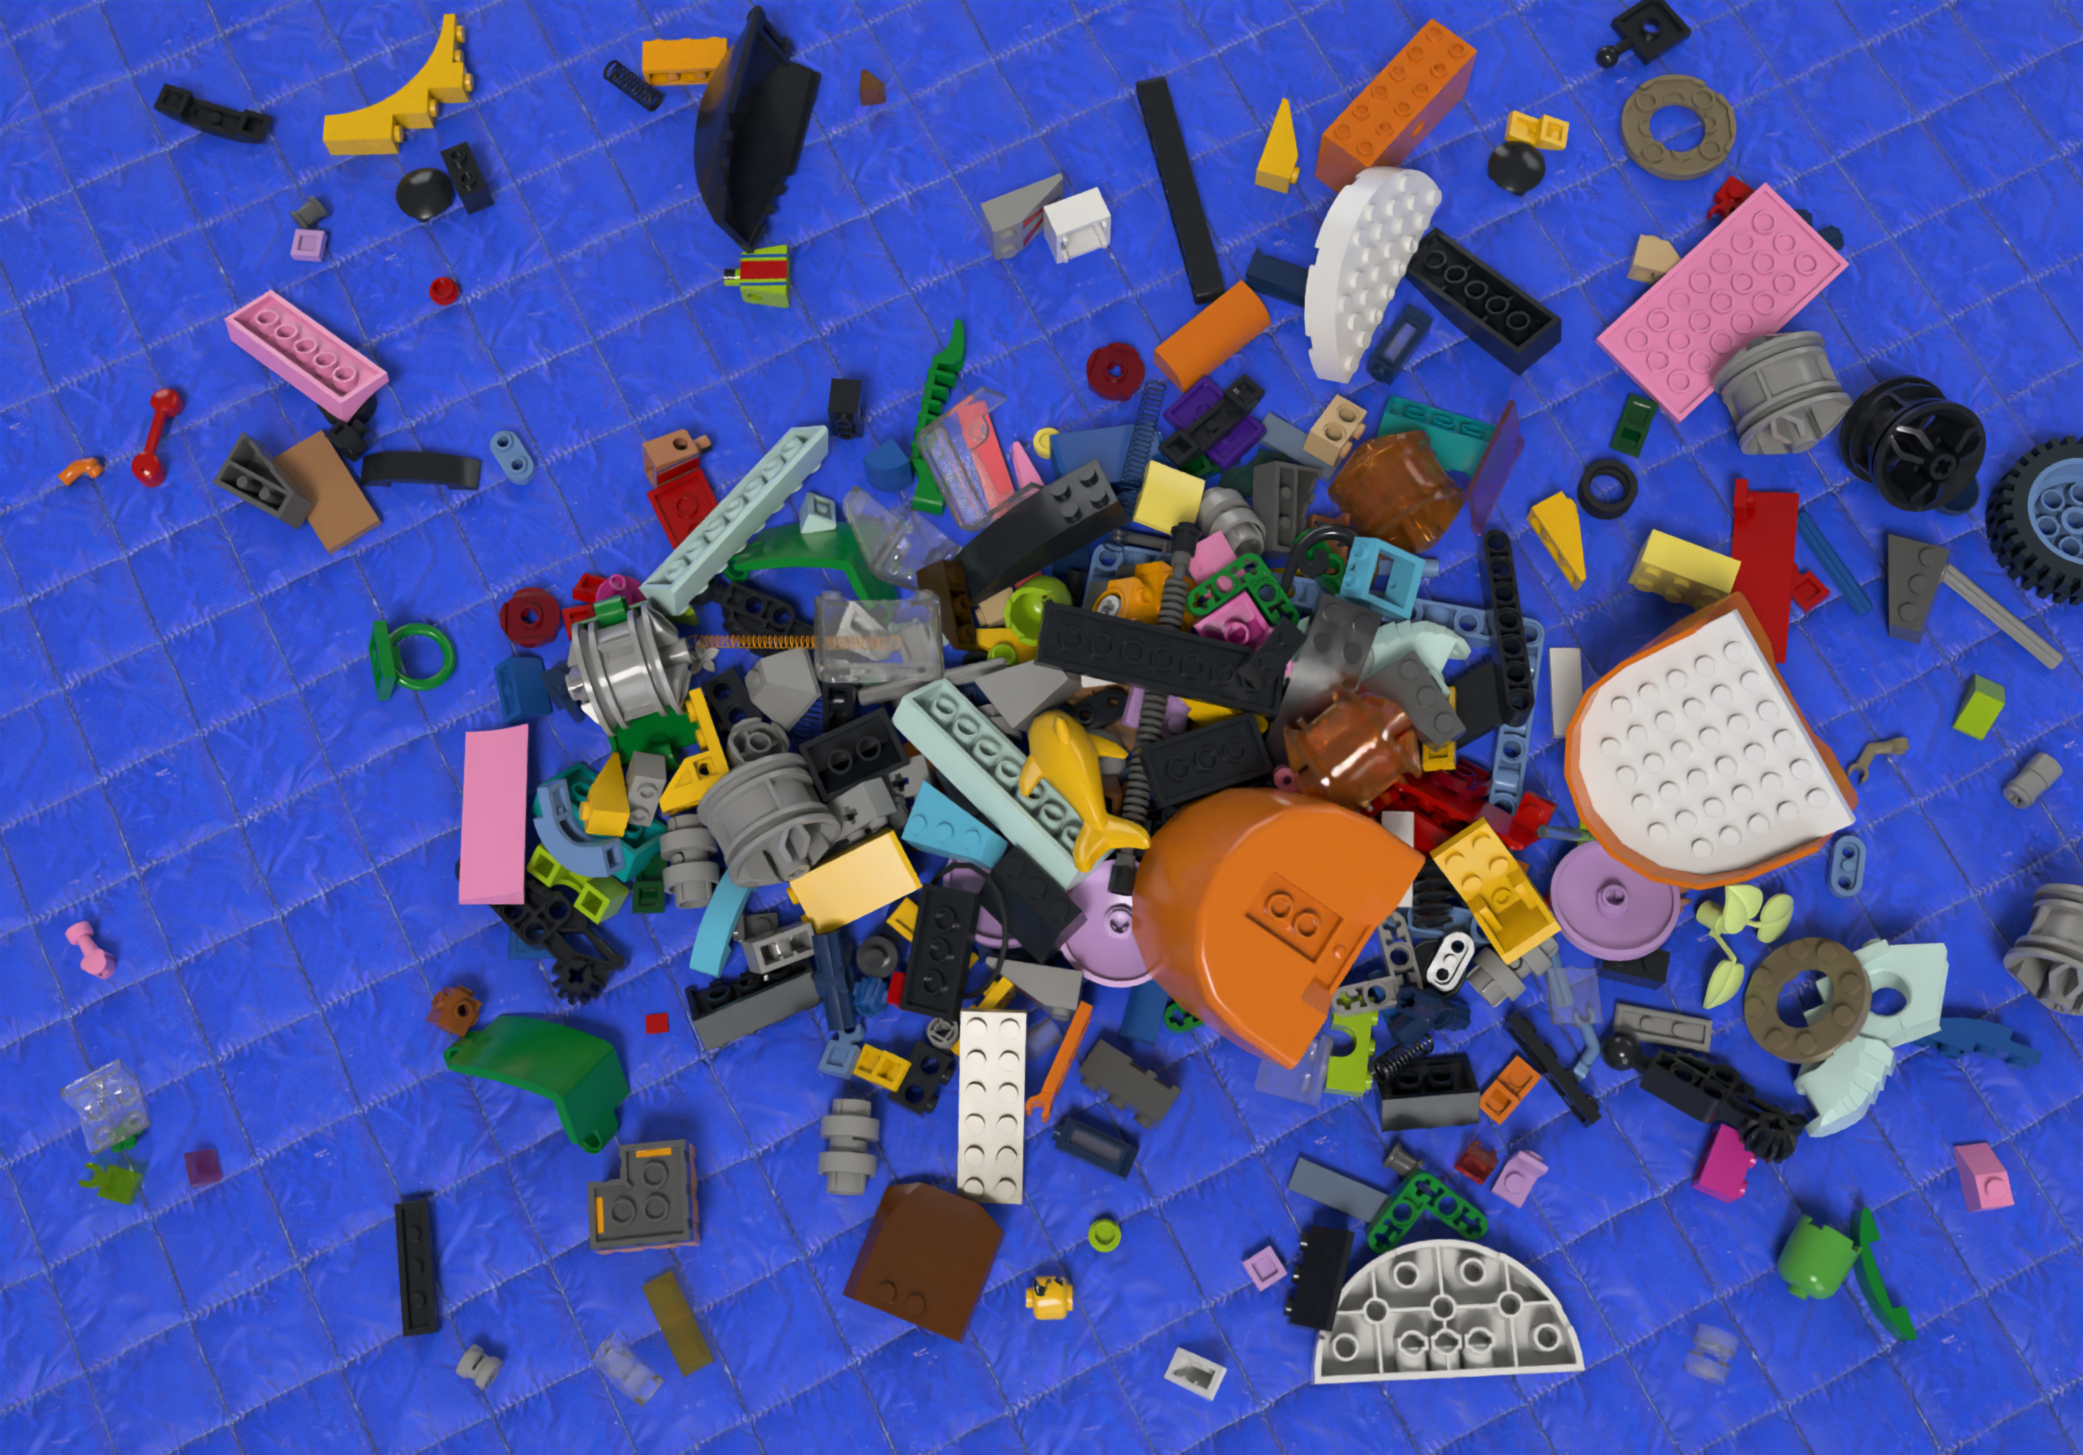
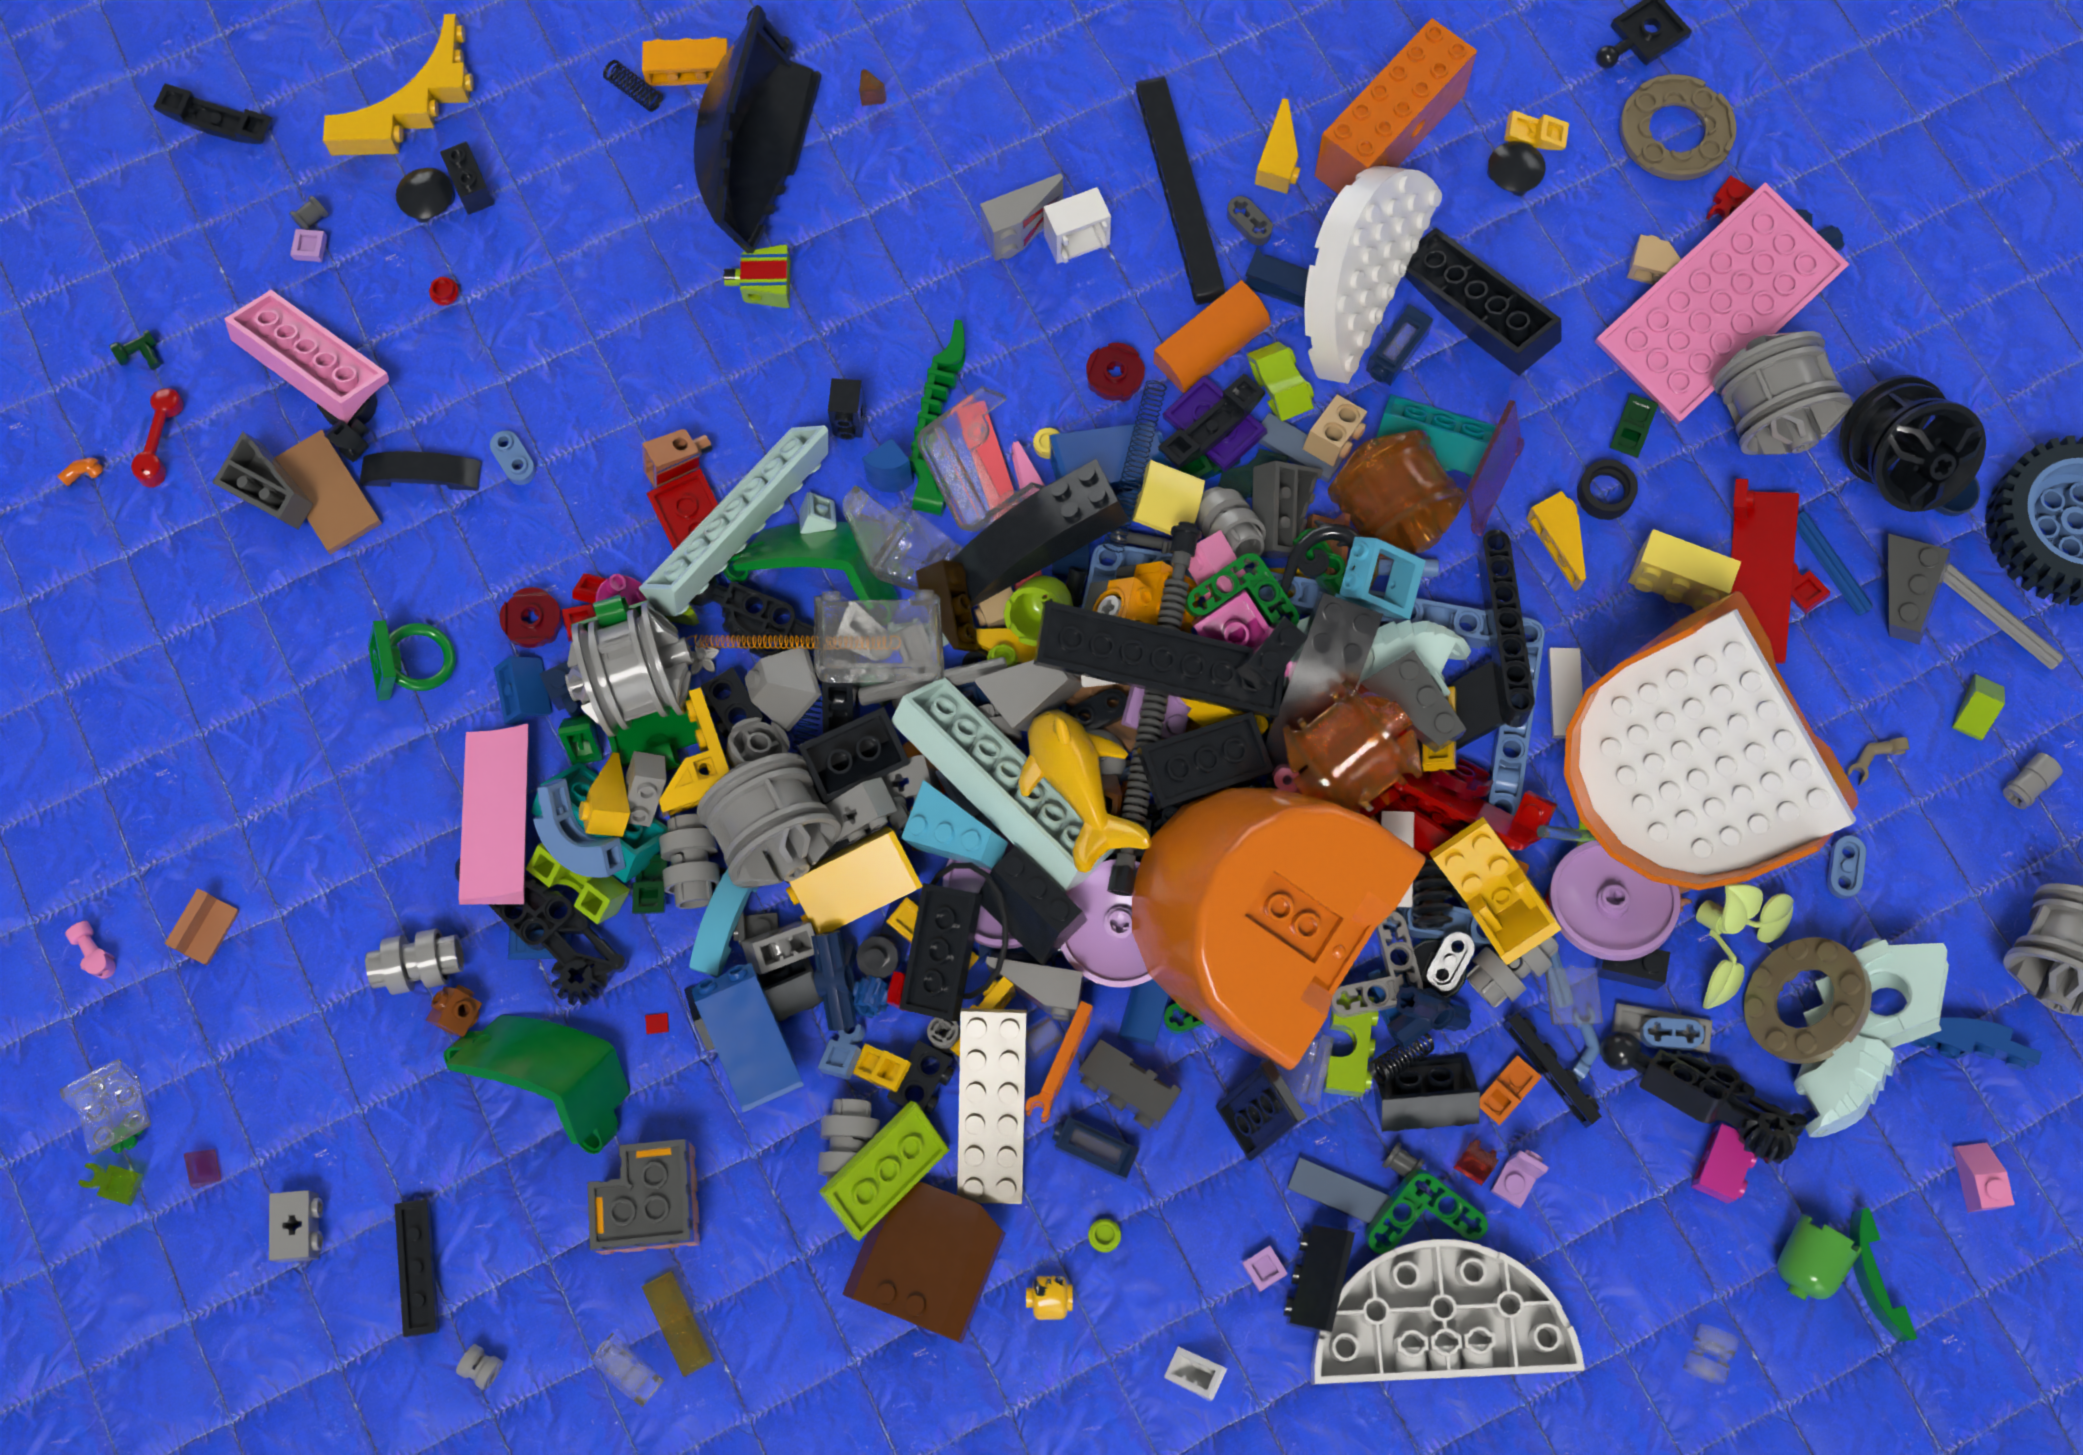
none -> dark green piece [109,329,161,369]
none -> nougat panel [164,888,239,965]
none -> light grey brick [269,1190,323,1263]
none -> light grey piece [365,928,464,995]
none -> green slope [558,715,603,765]
none -> blue slope [691,963,804,1113]
none -> lime tile [818,1101,950,1241]
none -> black tile [1216,1060,1307,1161]
none -> dark grey beam [1227,196,1273,246]
none -> lime brick [1246,341,1314,422]
none -> medium blue beam [1639,1017,1705,1051]

